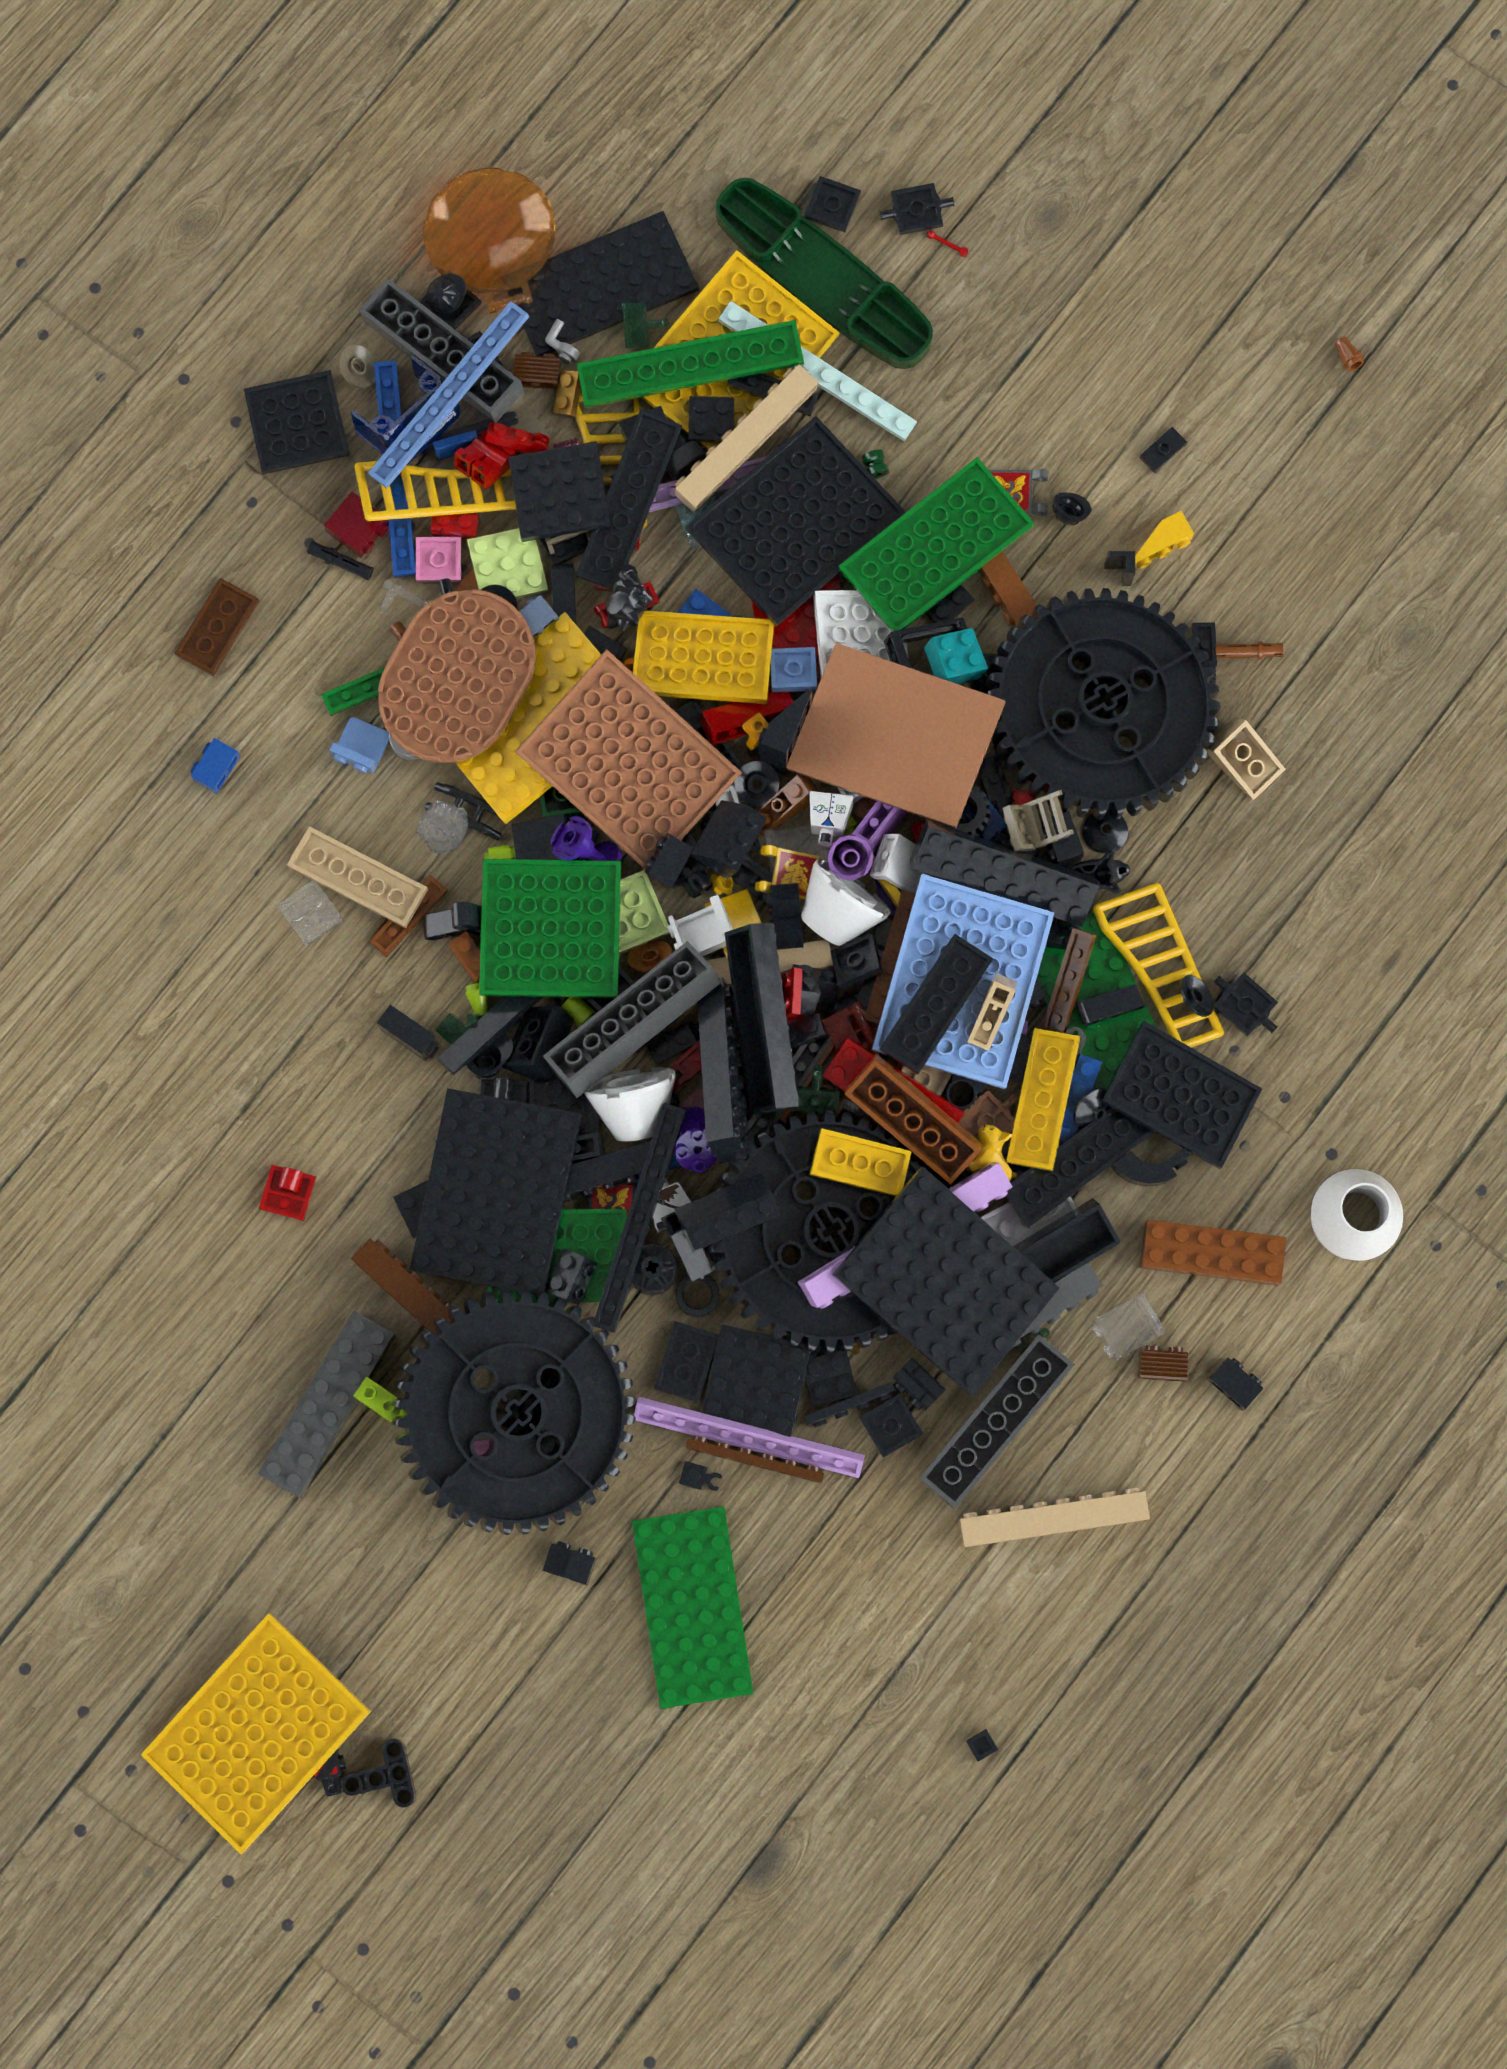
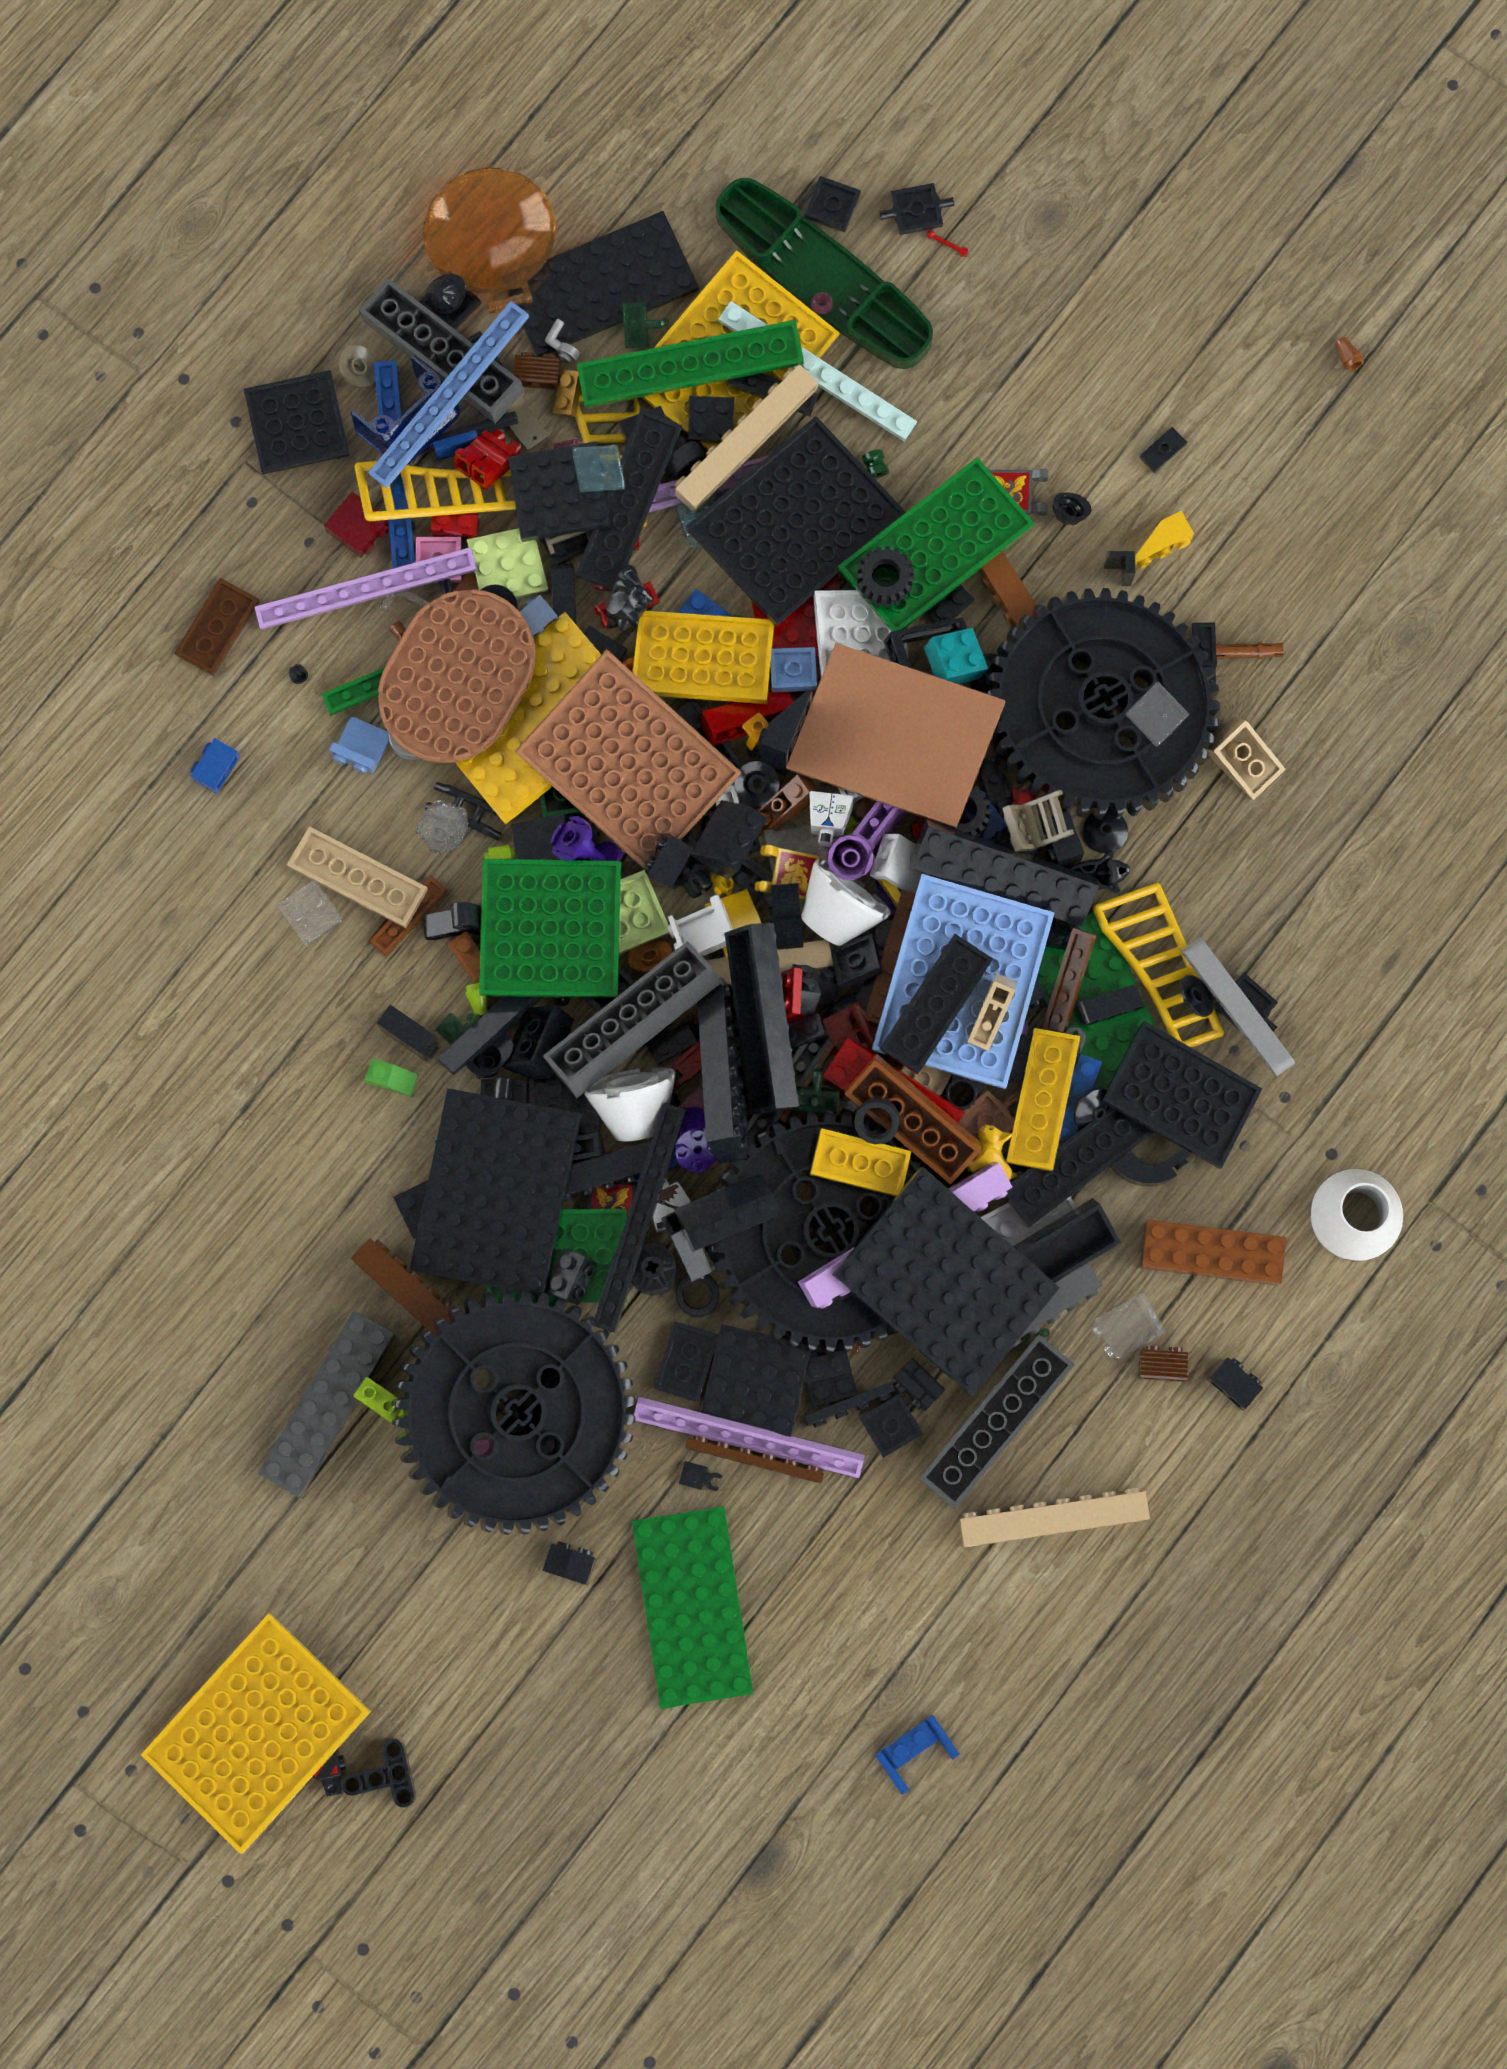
red plate [259,1164,317,1221] -> none
black pin [307,540,374,581] -> none
red hinge [485,422,550,453] -> none
lime brick [562,997,596,1027] -> none
black plate [966,1729,998,1762] -> none
none -> lavender plate [255,547,478,630]
none -> black hinge [289,664,308,684]
none -> bright green slope [365,1058,418,1097]
none -> clear light blue tile [572,445,625,492]
none -> clear pink plate [811,292,833,314]
none -> black tyre [854,1098,900,1145]
none -> black tyre [857,546,914,608]
none -> blue plate [875,1715,960,1795]
none -> clear tile [1125,682,1190,747]
none -> light grey beam [1181,937,1295,1077]

